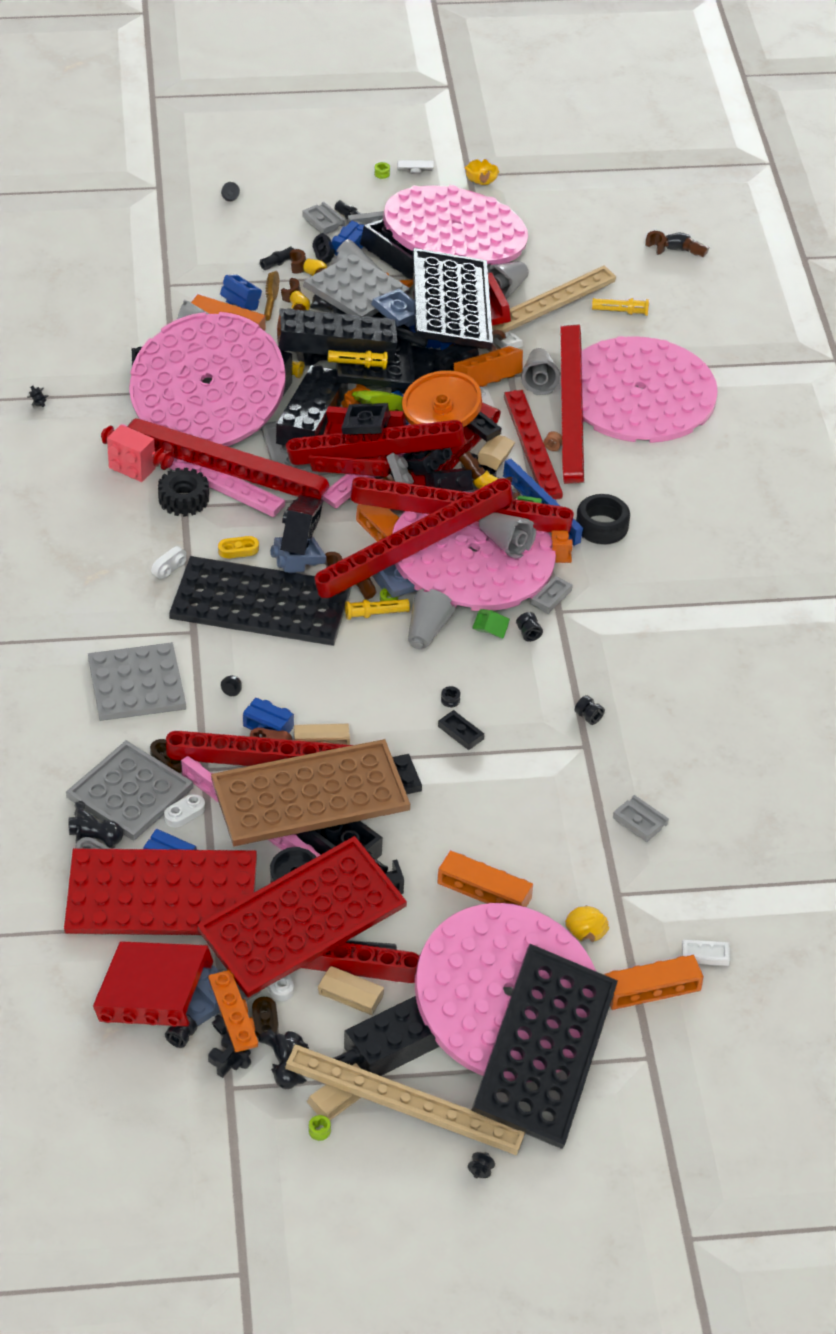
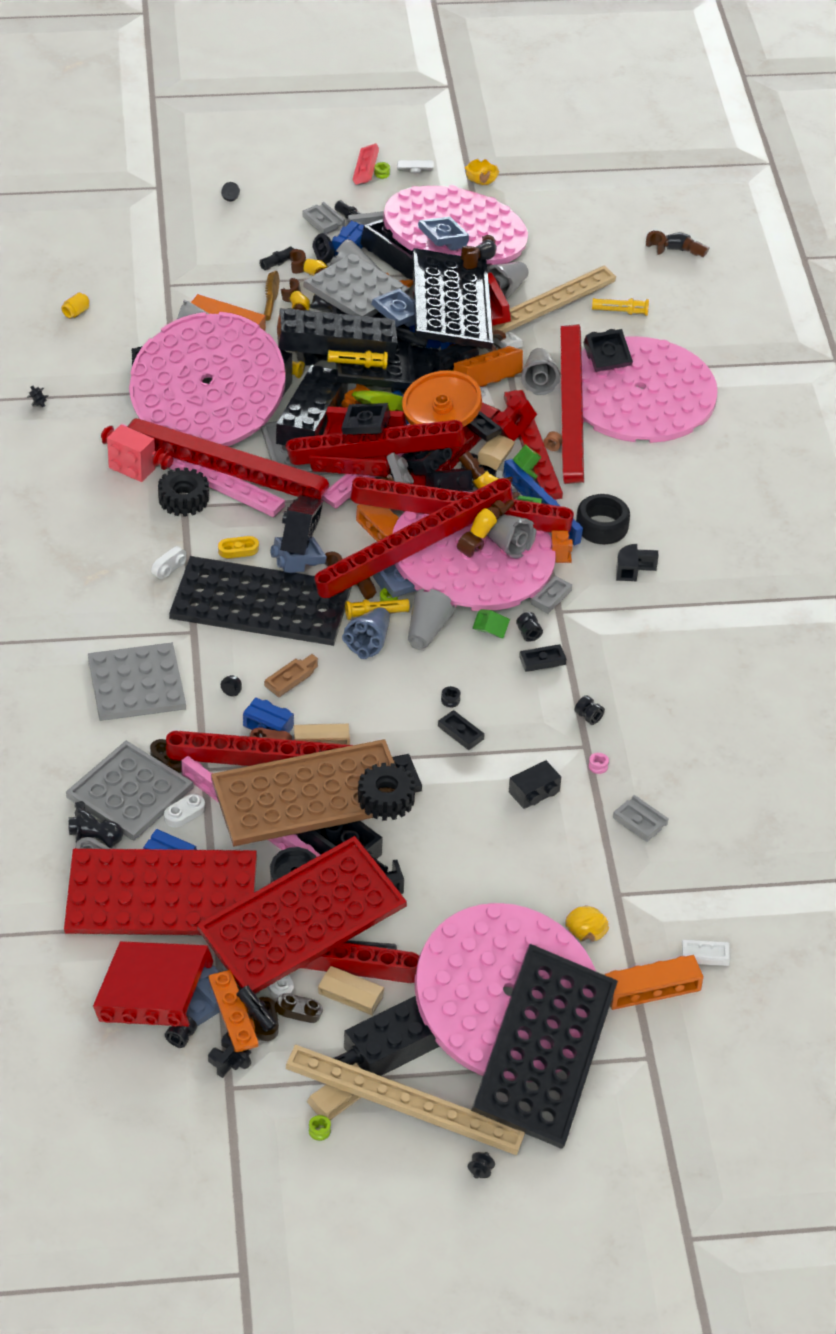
black plate [212,1014,227,1037] -> none
blue brick [220,274,262,311] -> none
black animal [258,1029,309,1089] -> none
orange brick [437,850,533,907] -> none
none -> yellow brick [61,292,90,318]
none -> black pin [236,985,277,1033]
none -> medium nougat hinge [264,654,318,697]
none -> dark brown plate [274,993,323,1023]
none -> sand blue cone [342,607,390,659]
none -> coral plate [352,143,379,185]
none -> black tyre [358,763,415,821]
none -> sand blue plate [418,216,469,251]
none -> piece [457,499,514,558]
none -> piece [461,235,497,269]
none -> red brick [492,394,538,441]
none -> black brick [509,760,562,809]
none -> bright green panel [513,444,541,479]
none -> black plate [519,644,567,672]
none -> black plate [583,329,633,372]
none -> bright pink bush [588,753,609,774]
none -> black brick [616,544,659,581]

